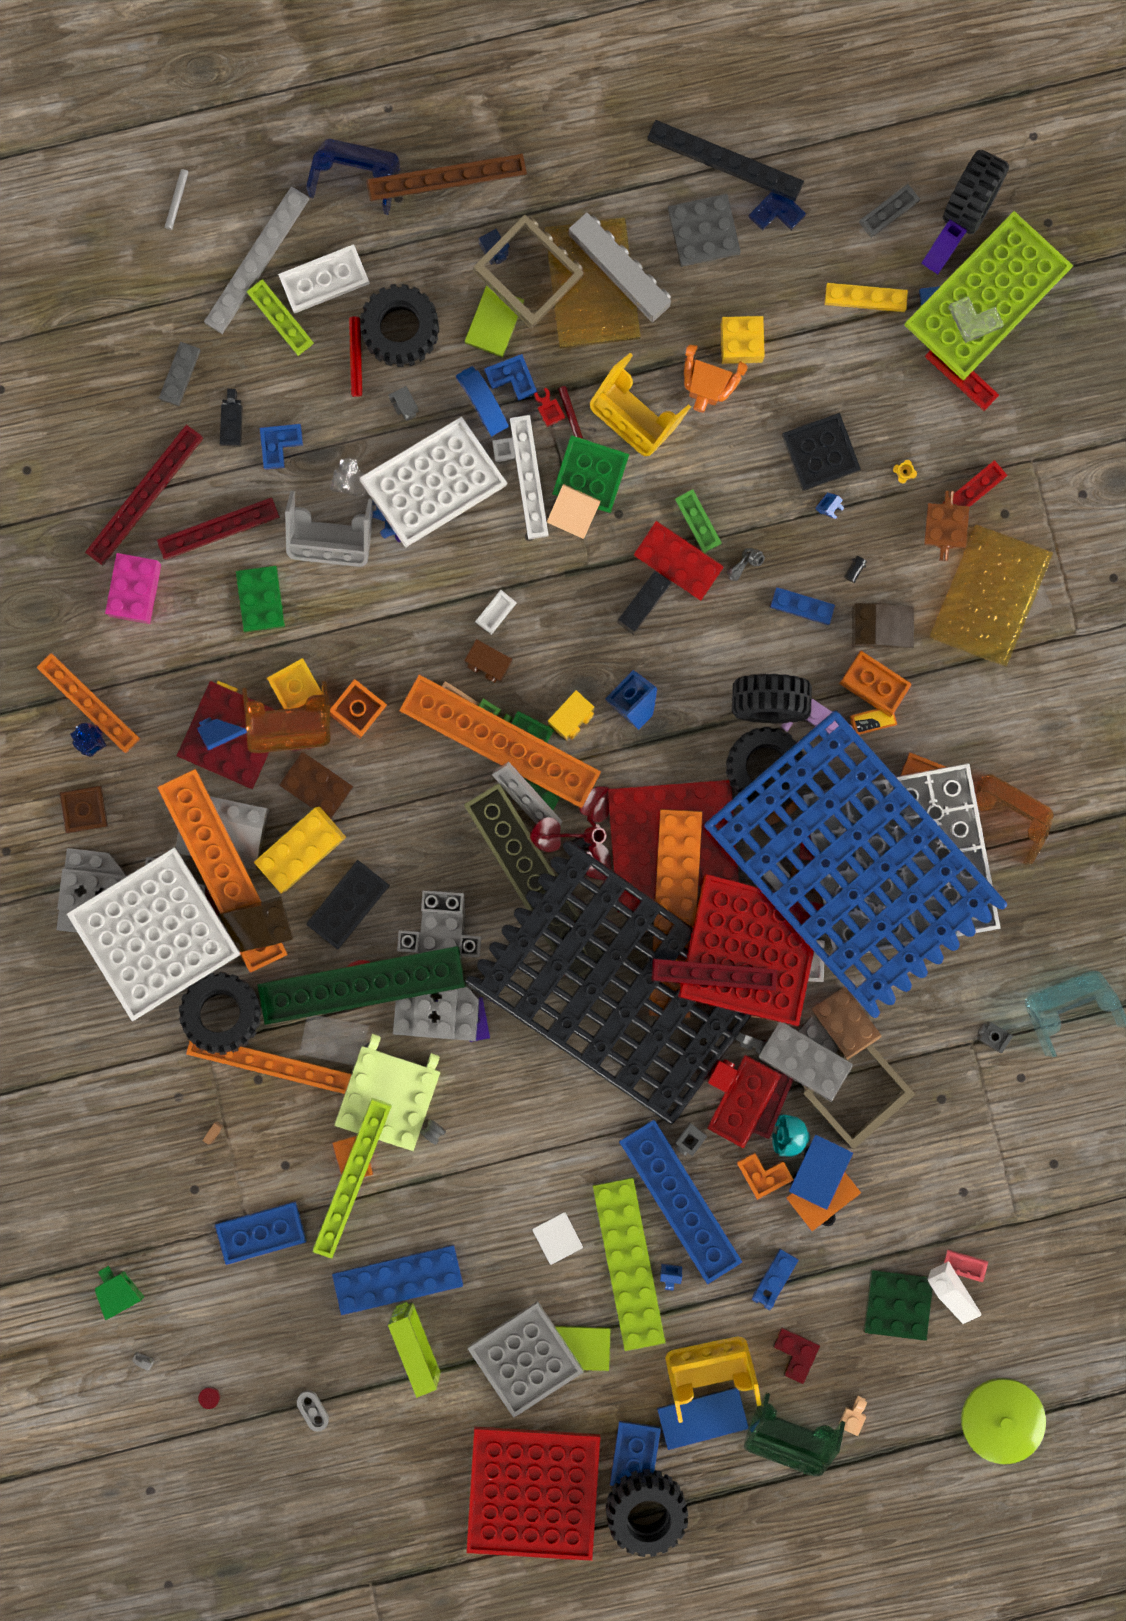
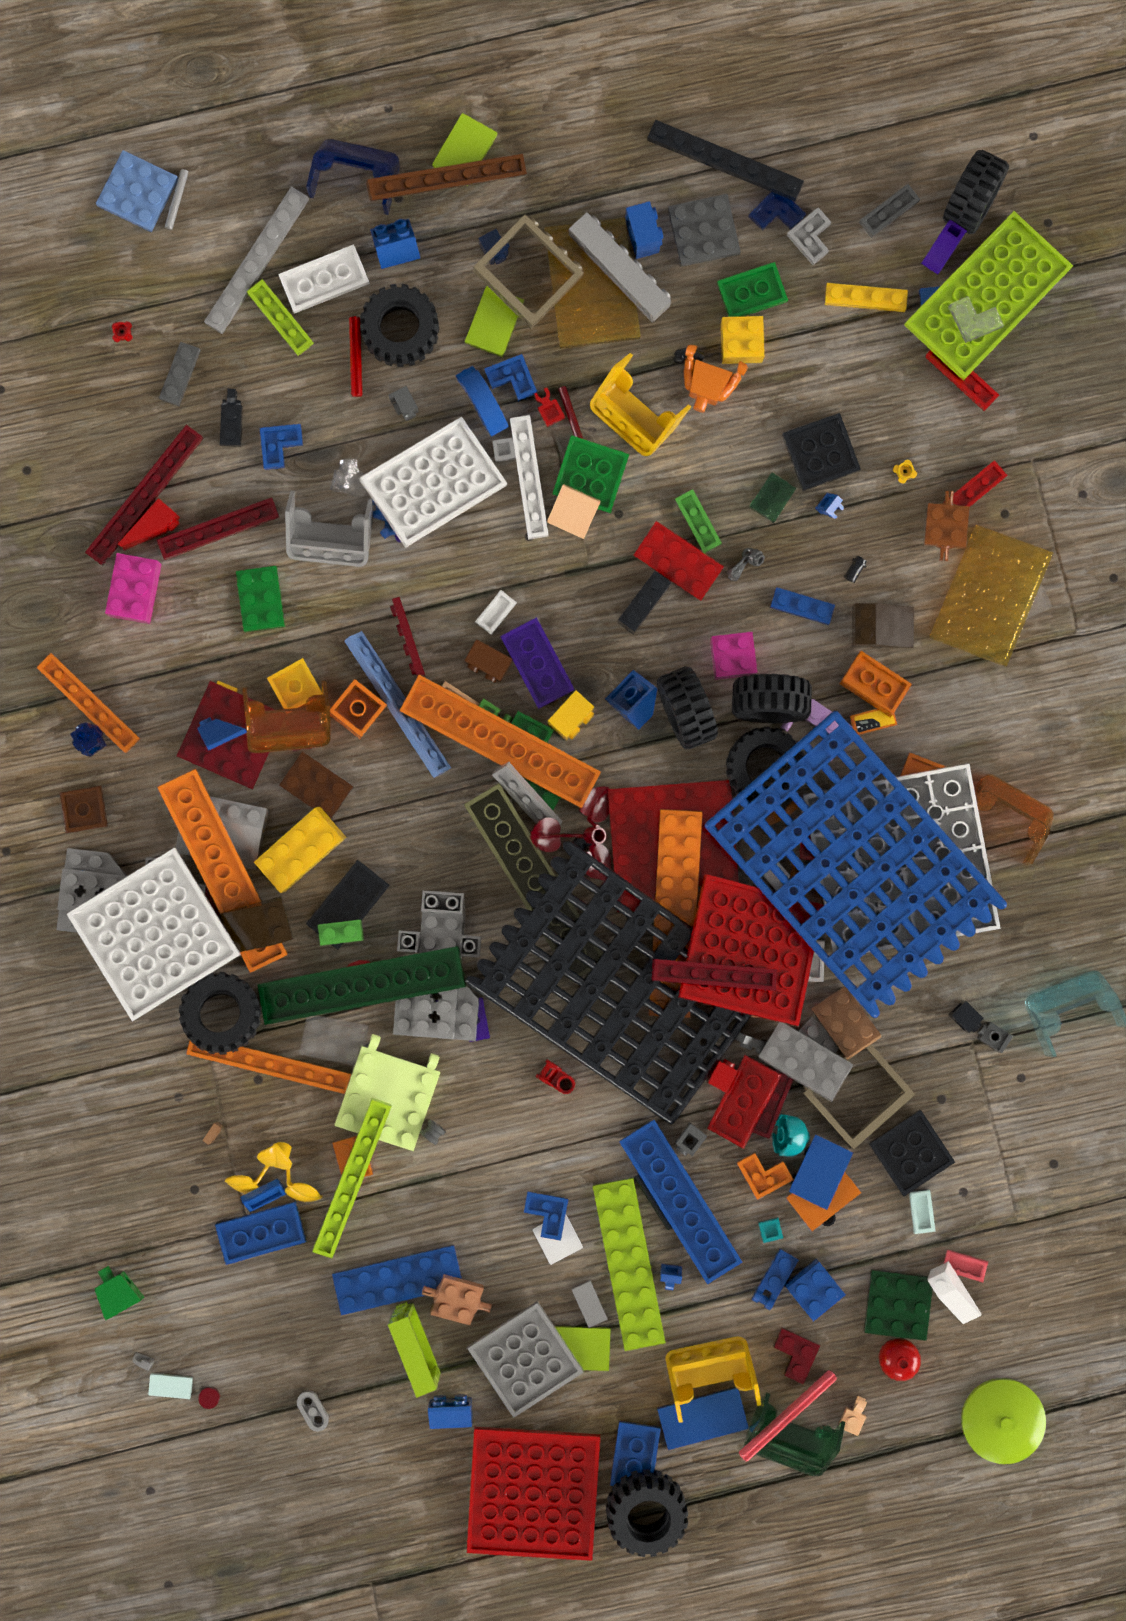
none -> medium blue plate [96,150,178,232]
none -> red plate [112,321,133,343]
none -> red slope [118,498,180,550]
none -> light aqua tile [148,1373,193,1399]
none -> yellow plant [225,1142,323,1202]
none -> blue tile [240,1178,286,1212]
none -> bright green brick [318,920,364,946]
none -> medium blue plate [345,631,451,778]
none -> blue slope [370,219,420,269]
none -> dark red plate [390,596,426,677]
none -> nougat plate [422,1274,492,1325]
none -> blue slope [428,1394,473,1429]
none -> lime tile [432,113,497,186]
none -> dark purple plate [500,617,575,709]
none -> blue plate [524,1191,568,1241]
none -> red piece [536,1059,576,1094]
none -> light grey tile [572,1280,608,1328]
none -> blue brick [625,201,663,259]
none -> black bar [633,1174,672,1230]
none -> black tyre [657,666,718,750]
none -> black arm [673,348,705,364]
none -> dark pink brick [710,632,757,680]
none -> green plate [717,262,788,317]
none -> coral axle [739,1370,837,1461]
none -> clear green plate [749,472,796,523]
none -> teal tile [758,1217,783,1243]
none -> blue brick [785,1258,846,1322]
none -> light grey plate [787,207,831,265]
none -> black plate [868,1109,955,1197]
none -> red cylinder [878,1338,921,1381]
none -> light aqua tile [909,1189,936,1234]
none -> black brick [948,1000,984,1033]

